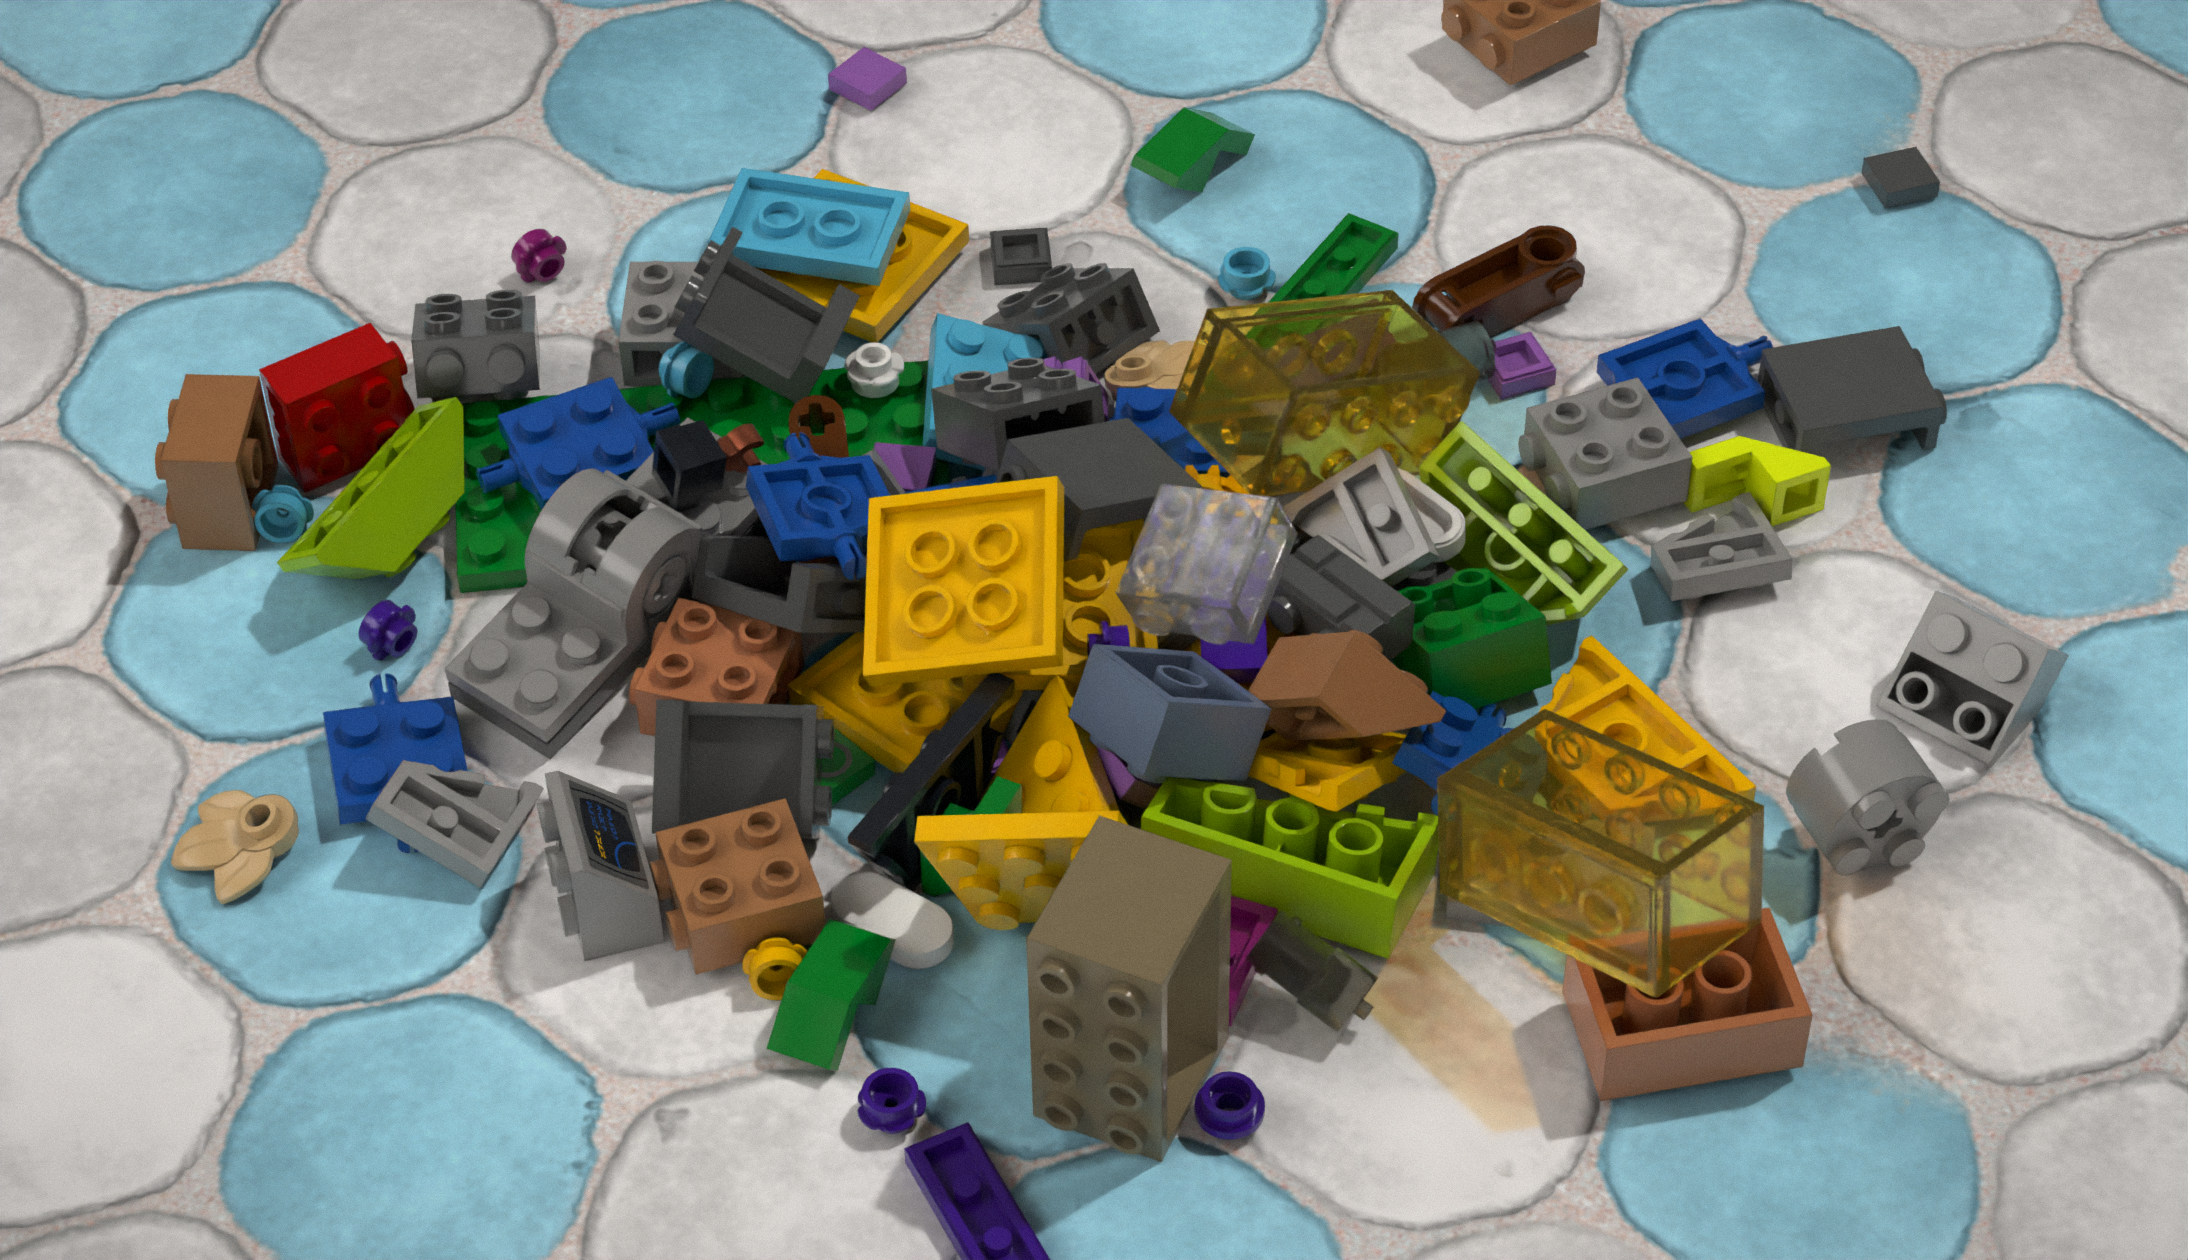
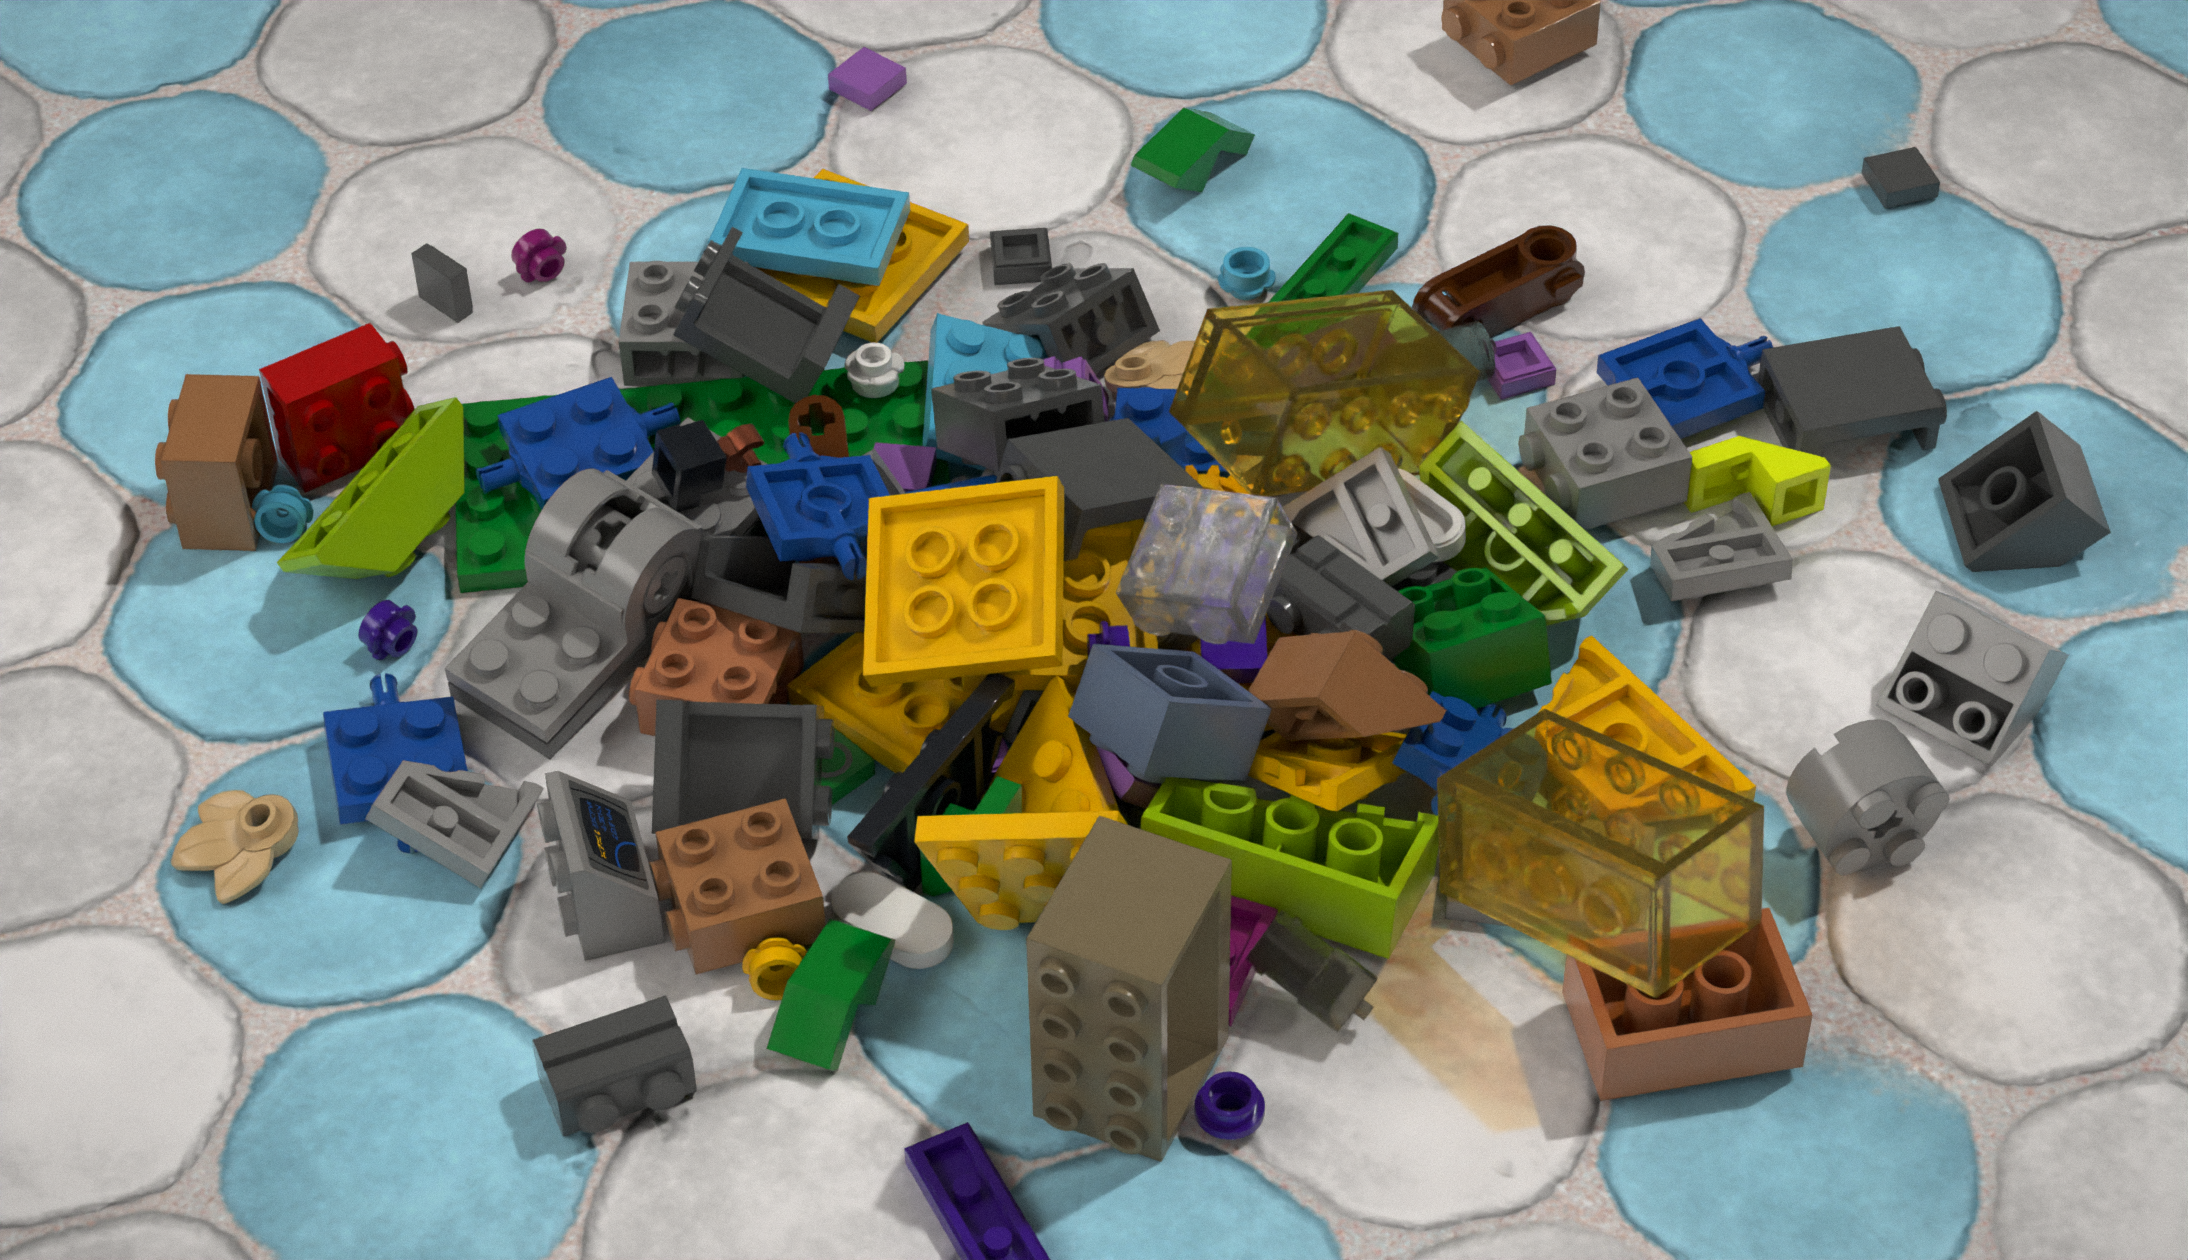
dark grey brick [411,290,540,402] -> none
medium azure plate [658,341,714,398] -> none
dark purple plate [857,1068,926,1134] -> none
none -> dark grey tile [411,243,473,323]
none -> dark grey brick [532,995,697,1136]
none -> dark grey slope [1938,411,2111,572]

